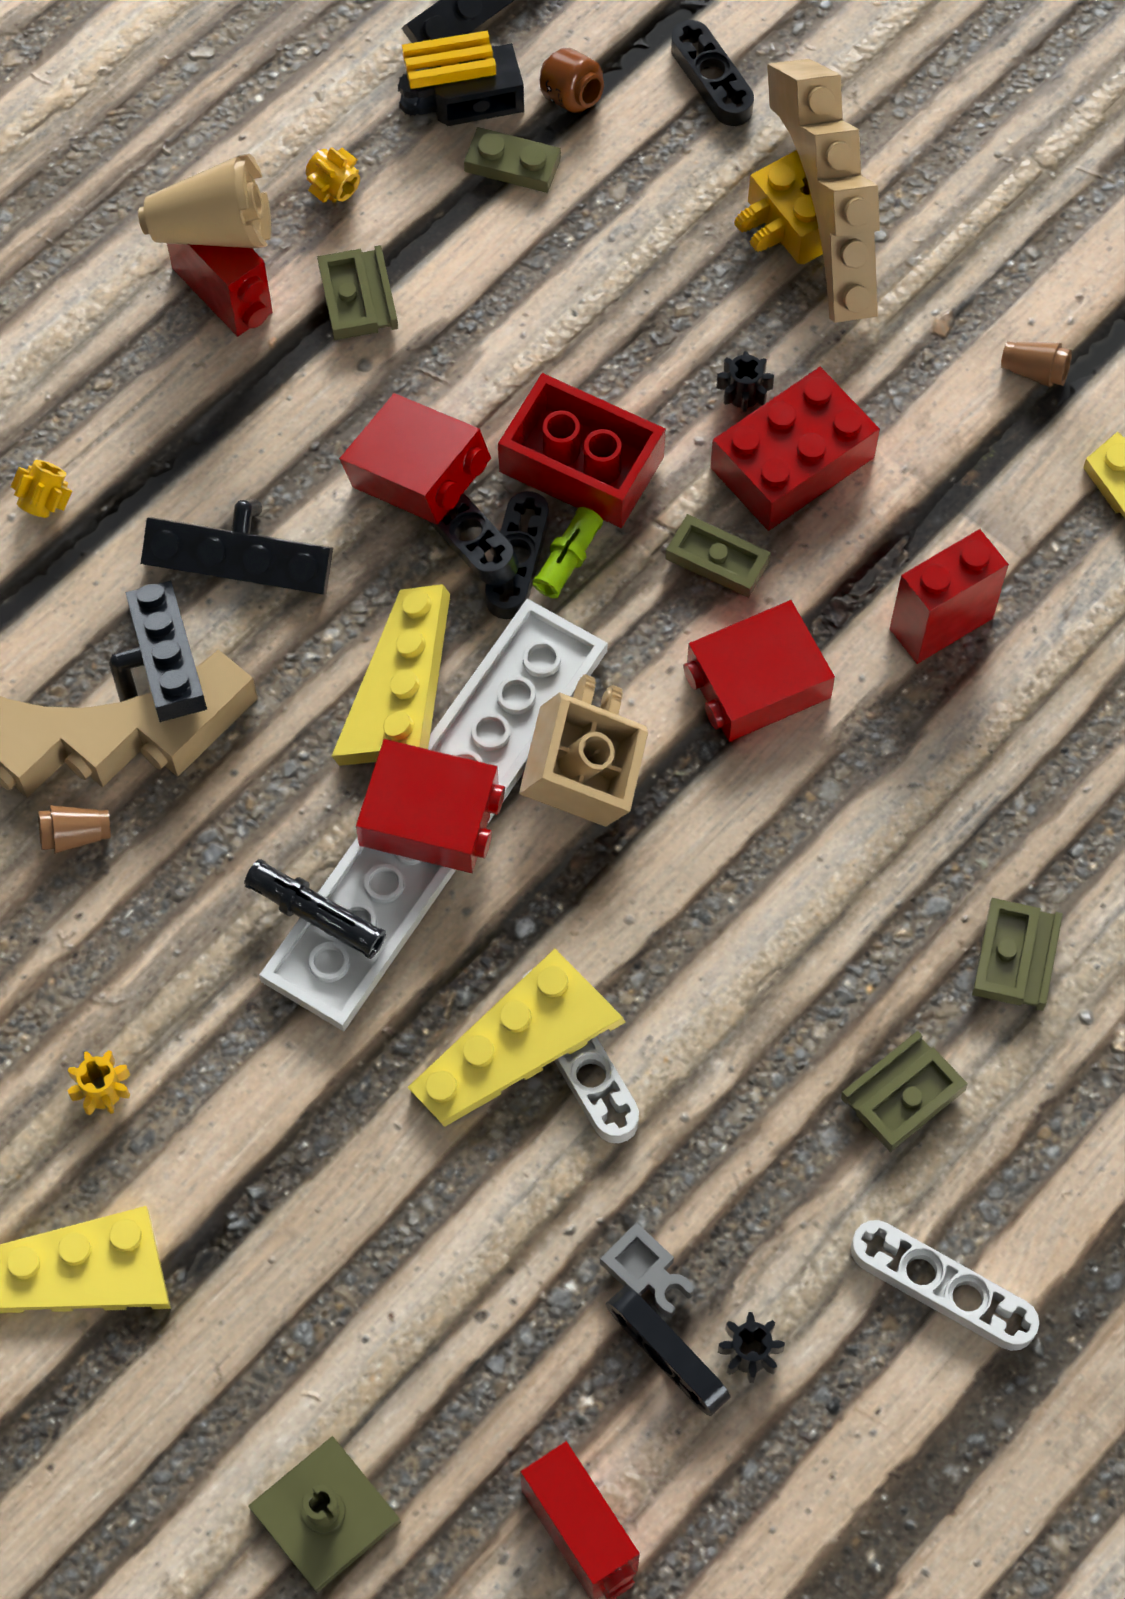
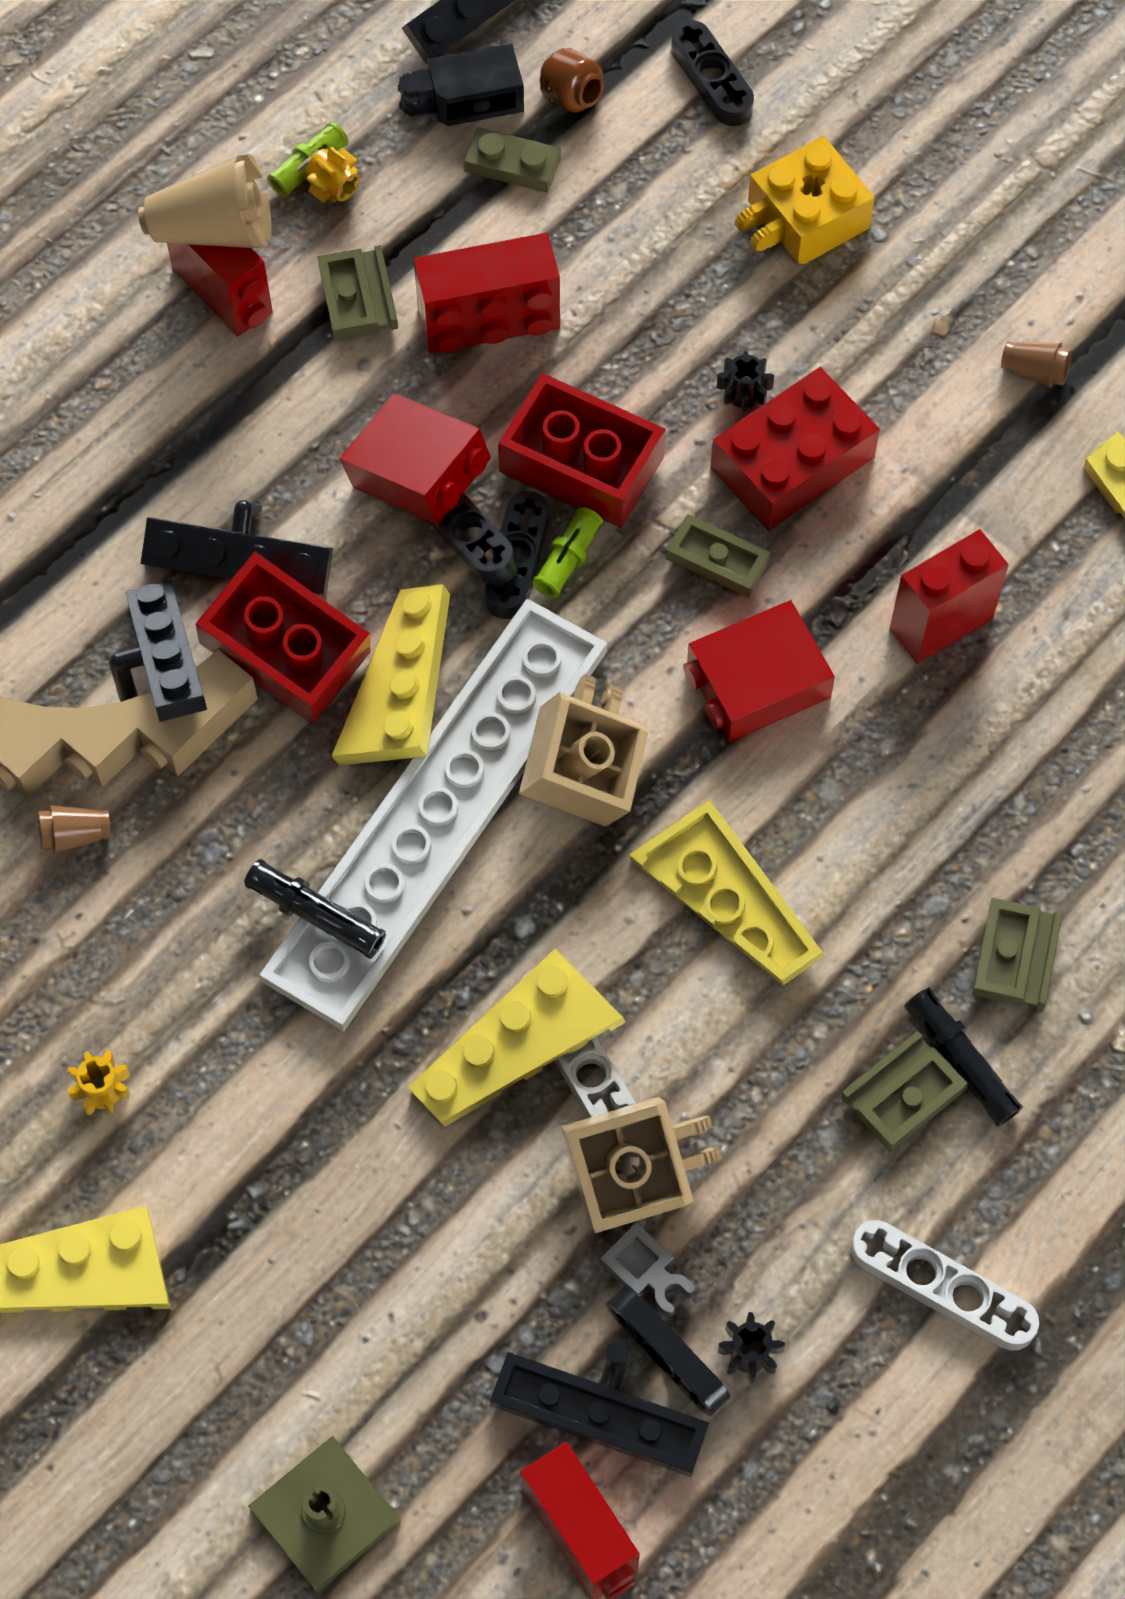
yellow gear [10,460,72,518] -> none
red brick [356,739,505,874] -> none
yellow tile [402,30,496,89] -> none
tan arch [767,59,880,323] -> none
none -> red brick [195,552,371,724]
none -> lime pin [267,122,349,198]
none -> red brick [413,232,560,354]
none -> black plate [490,1341,709,1477]
none -> tan hinge [560,1097,722,1233]
none -> light yellow wing [629,799,824,986]
none -> black pin [904,987,1023,1127]

